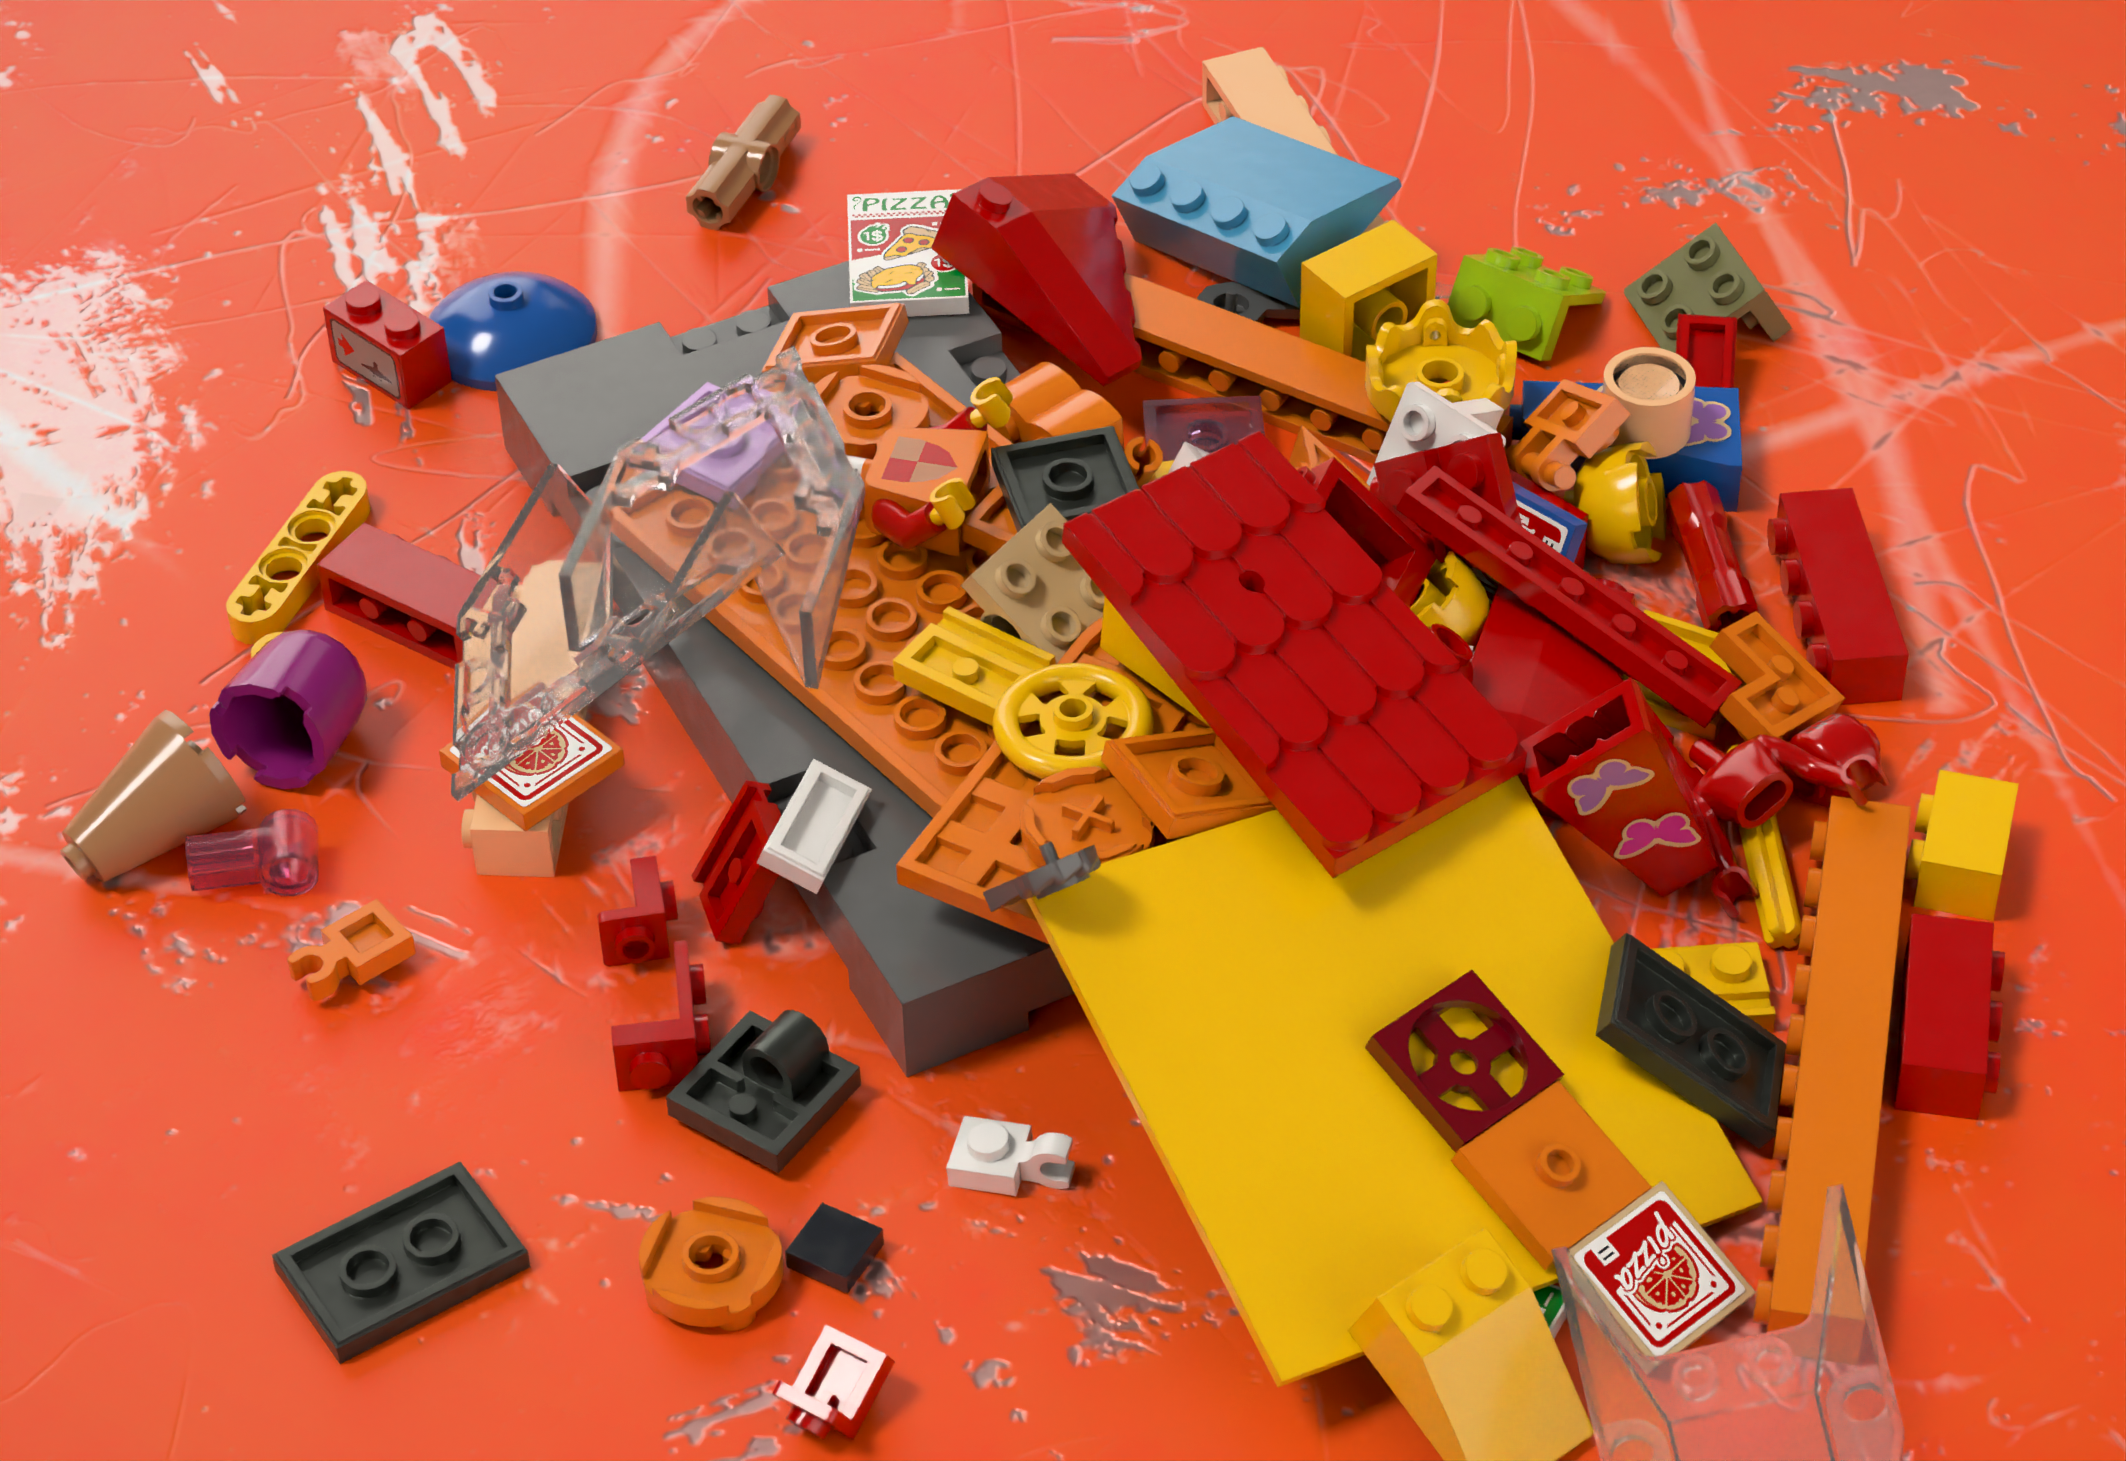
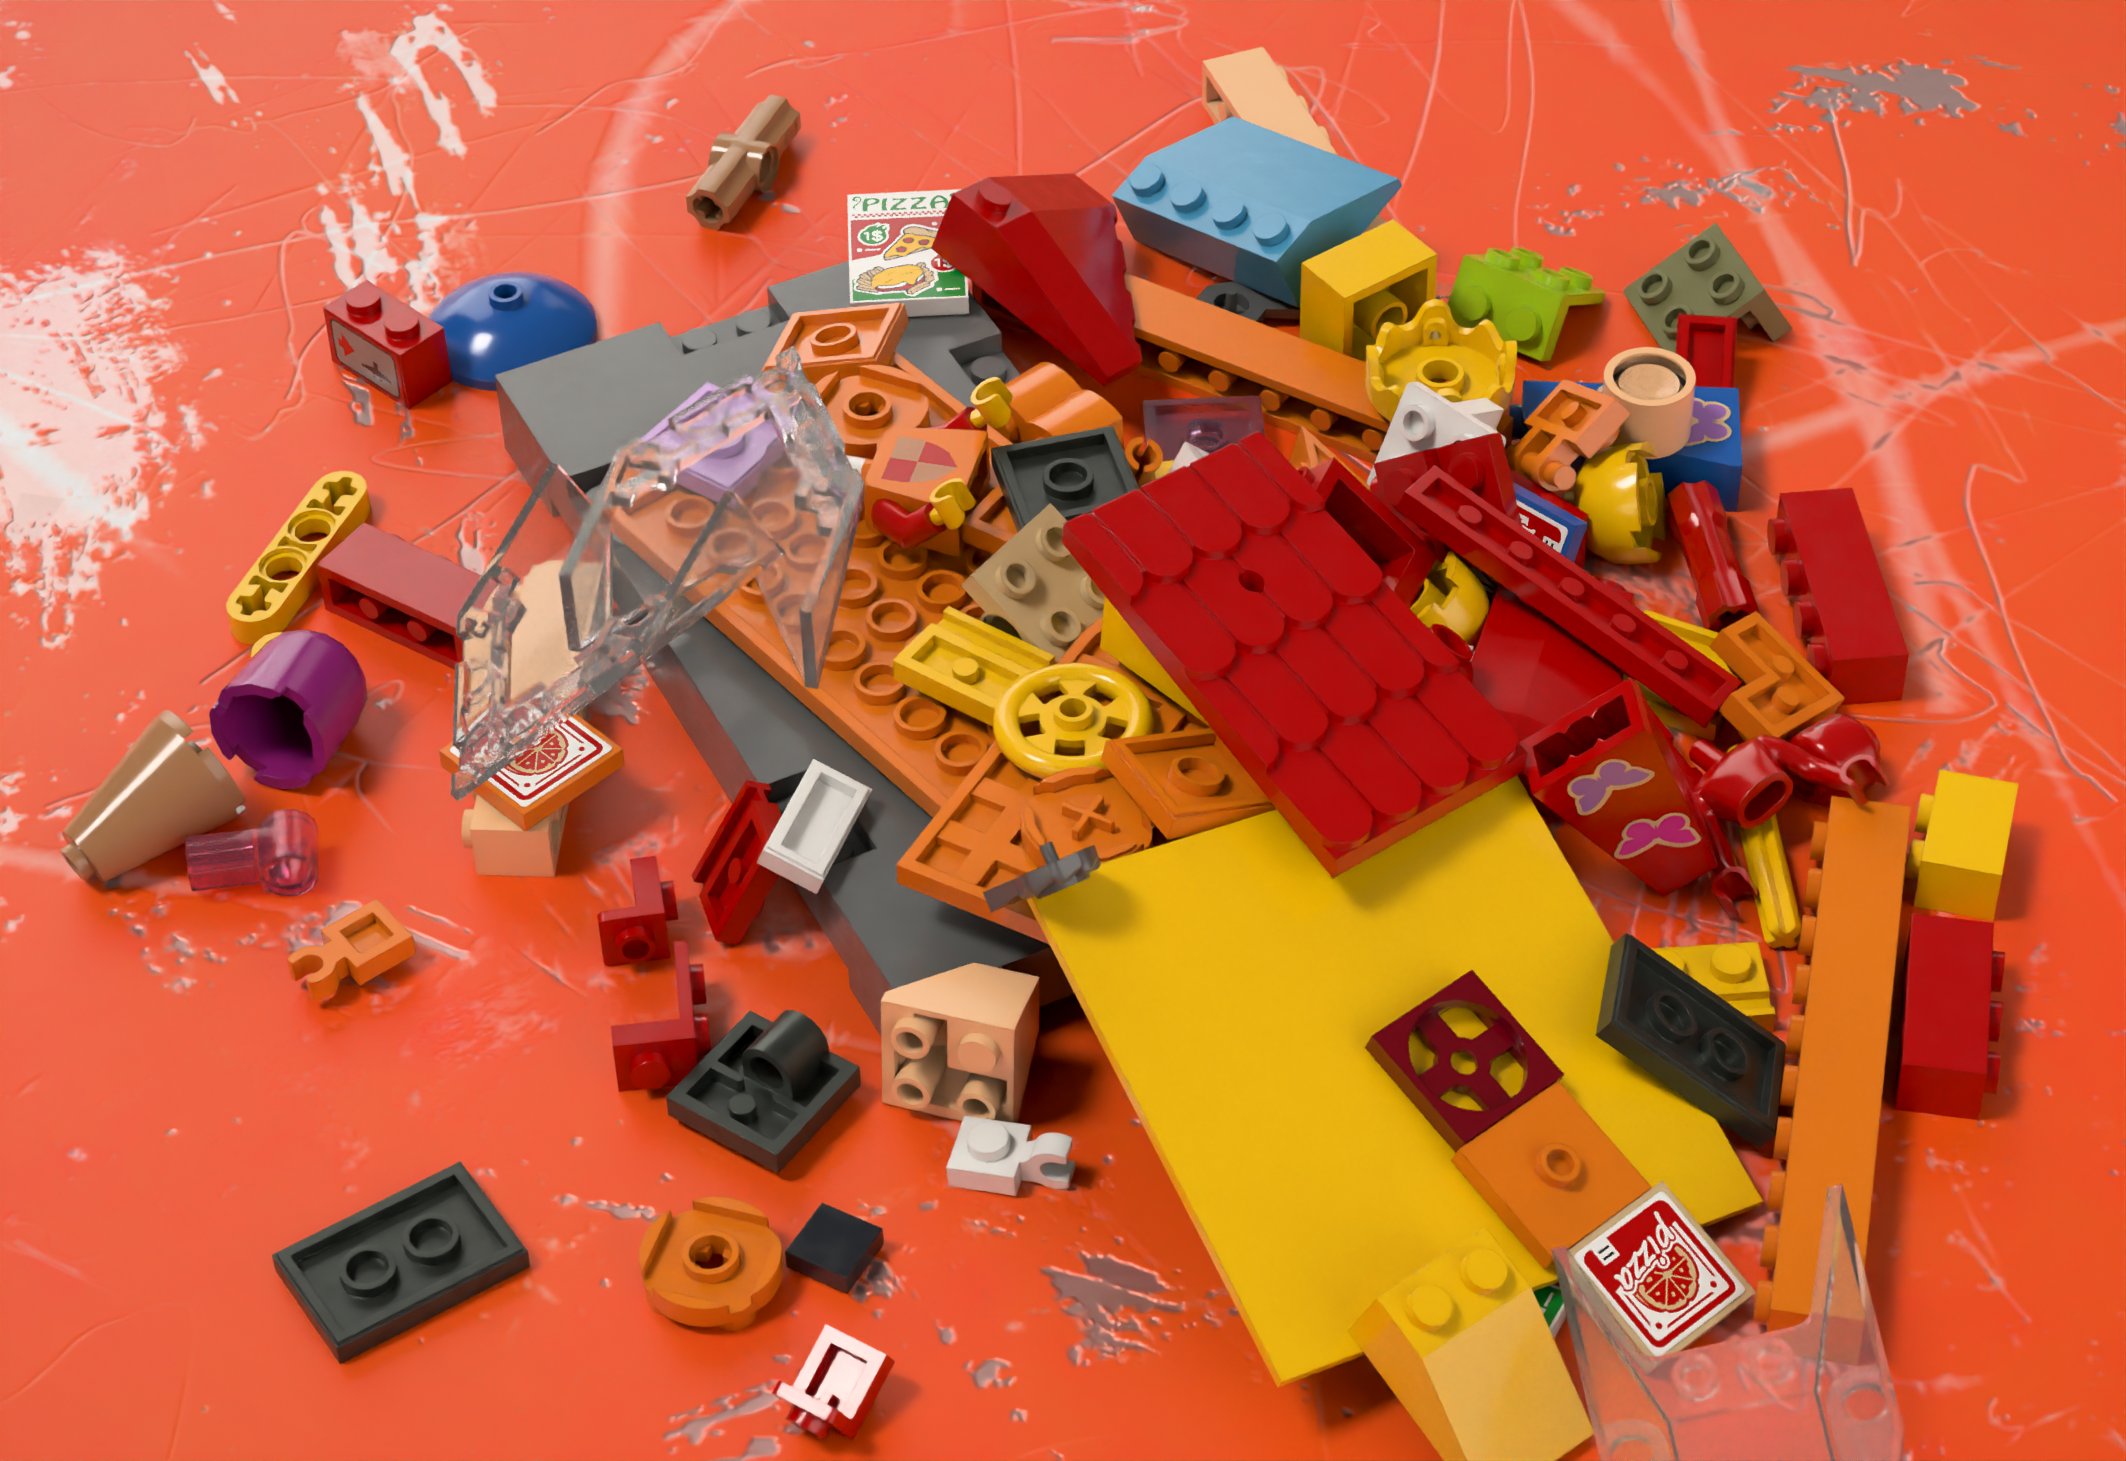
none -> light nougat slope [881,962,1040,1123]

